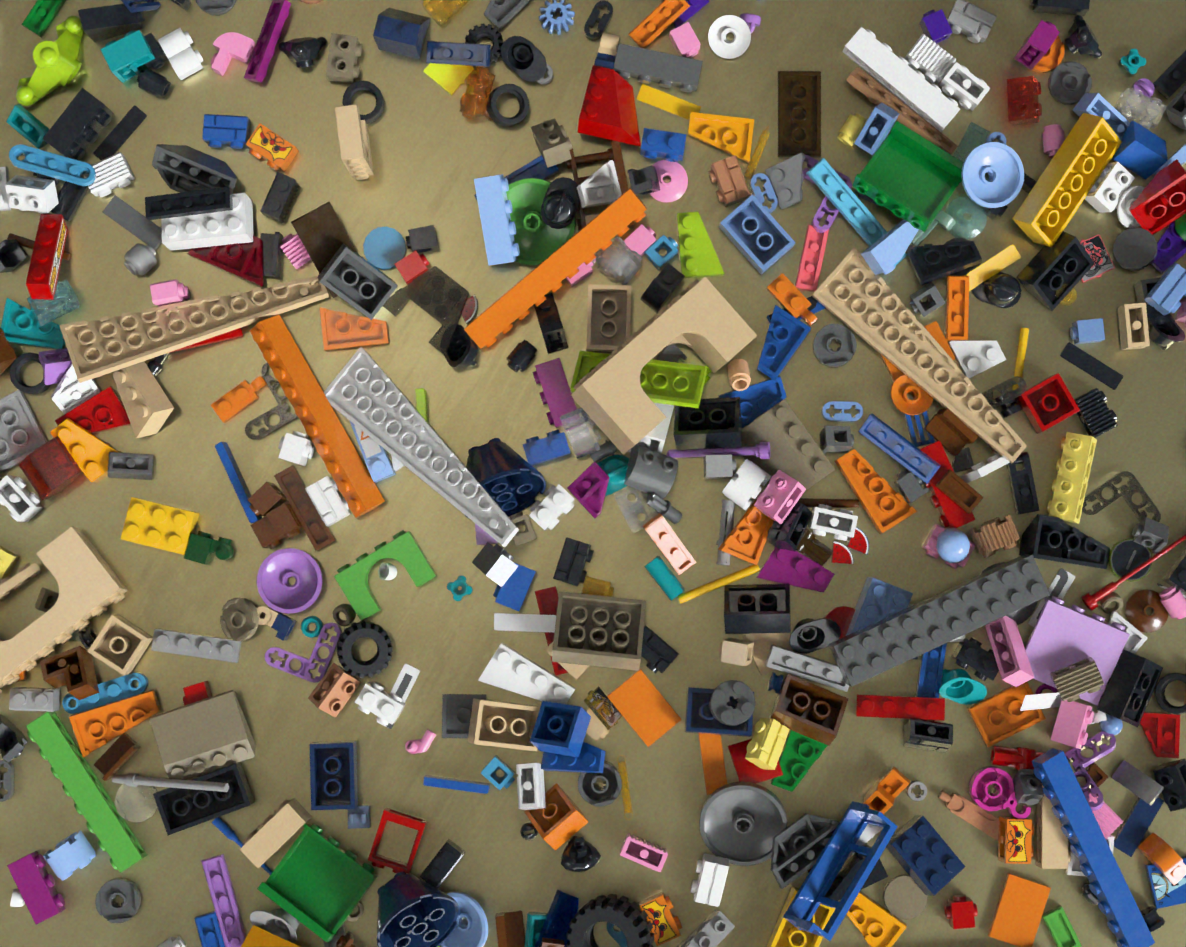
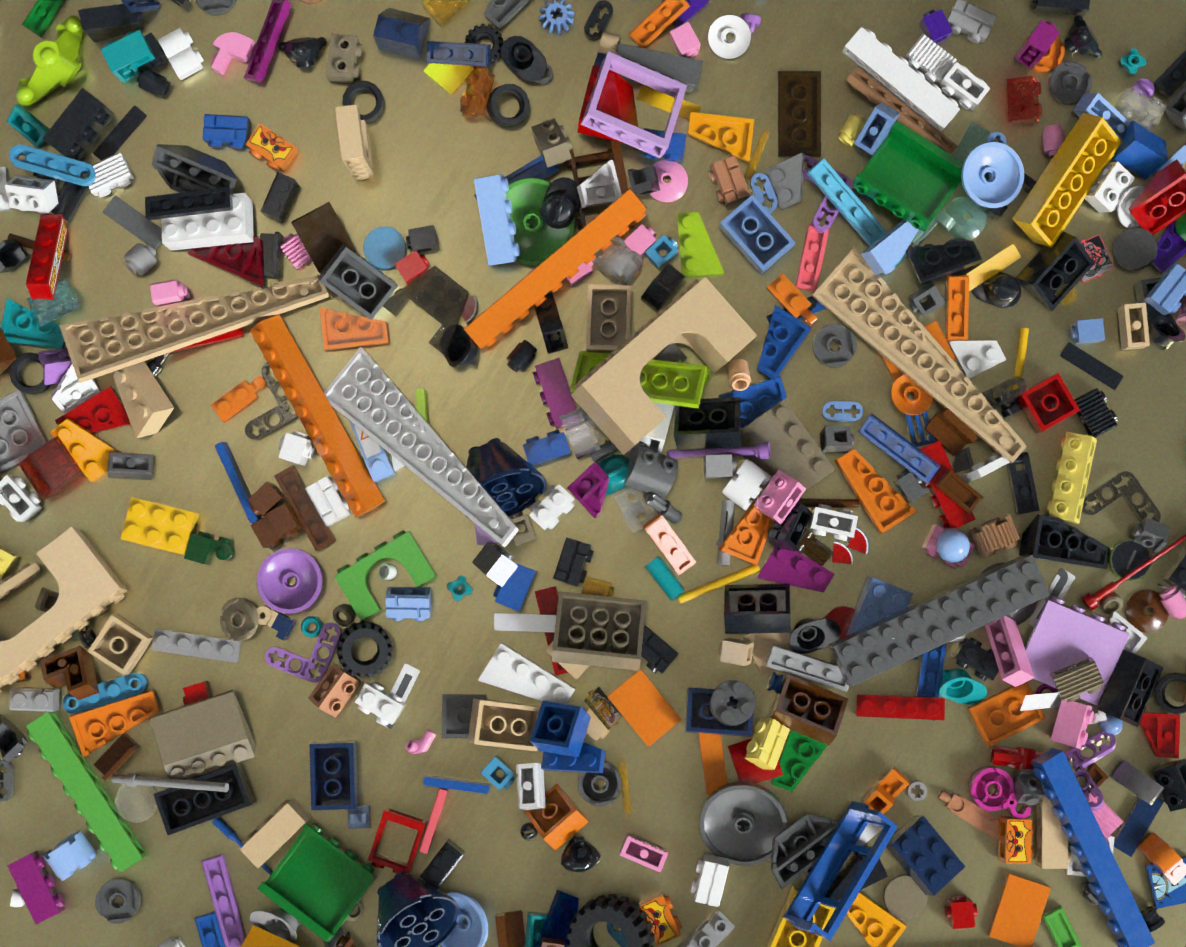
black brick [903,718,953,753] -> none
none -> medium blue brick [385,587,432,621]
none -> coral tile [419,788,449,854]
none -> lavender window [581,51,687,159]

